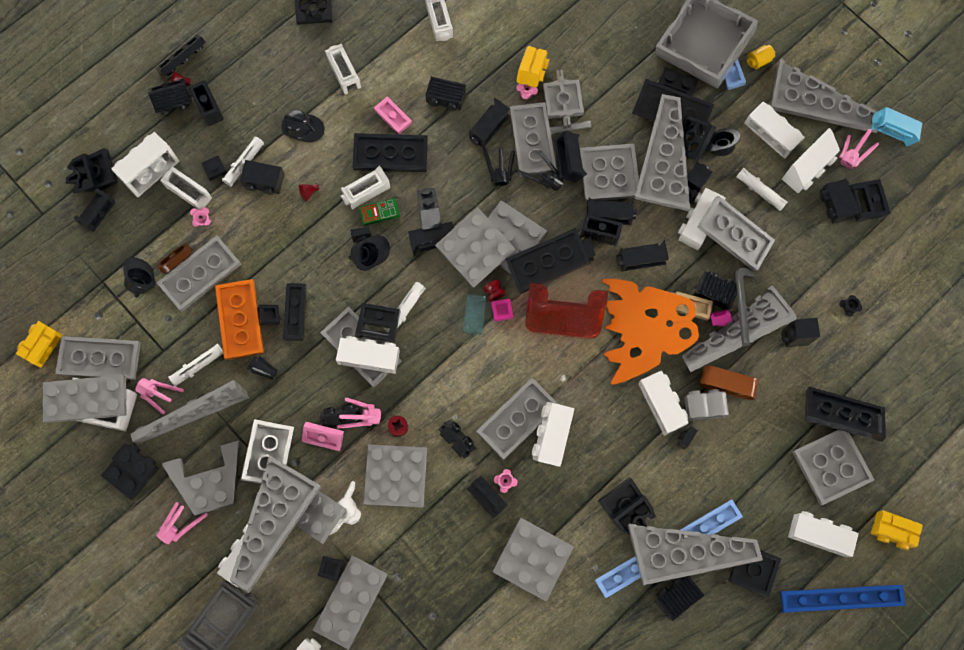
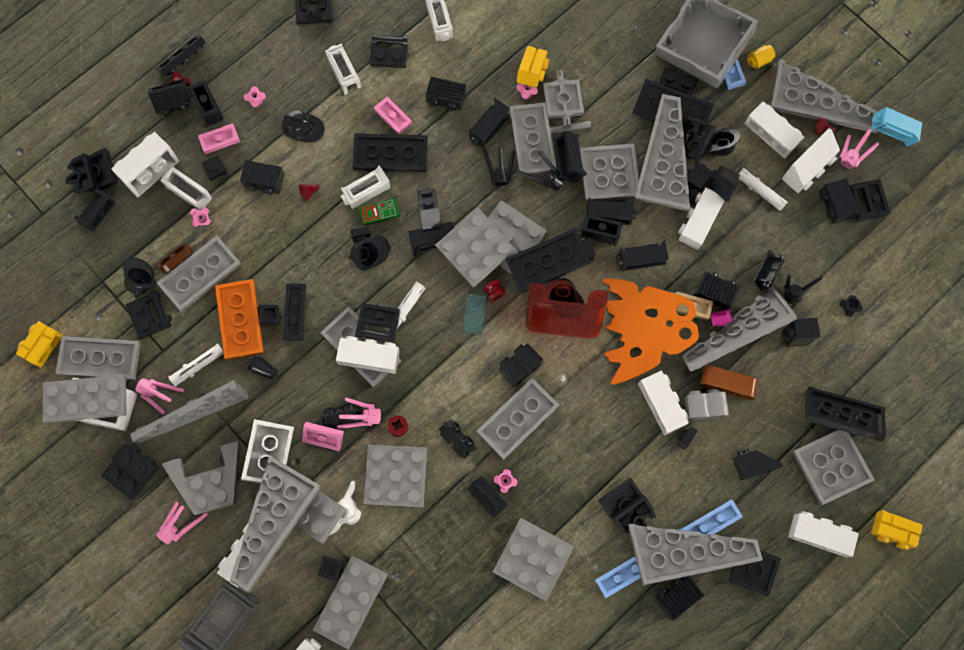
white pin [222,137,264,187] -> none
dark pink plate [491,299,513,322] -> none
white brick [532,402,575,467] -> none
light grey plate [697,196,775,271] -> none
dark grey piece [735,268,754,347] -> none
blue plate [779,585,906,613] -> none
none -> black plate [126,291,172,340]
none -> bright pink plate [198,123,240,154]
none -> bright pink plate [244,87,266,107]
none -> black plate [370,34,408,68]
none -> black brick [499,343,543,388]
none -> black piece [545,278,585,318]
none -> black slope [709,166,740,202]
none -> black slope [733,449,783,481]
none -> black hinge [753,250,785,291]
none -> black plant [783,274,823,304]
none -> dark red rock [814,117,835,135]

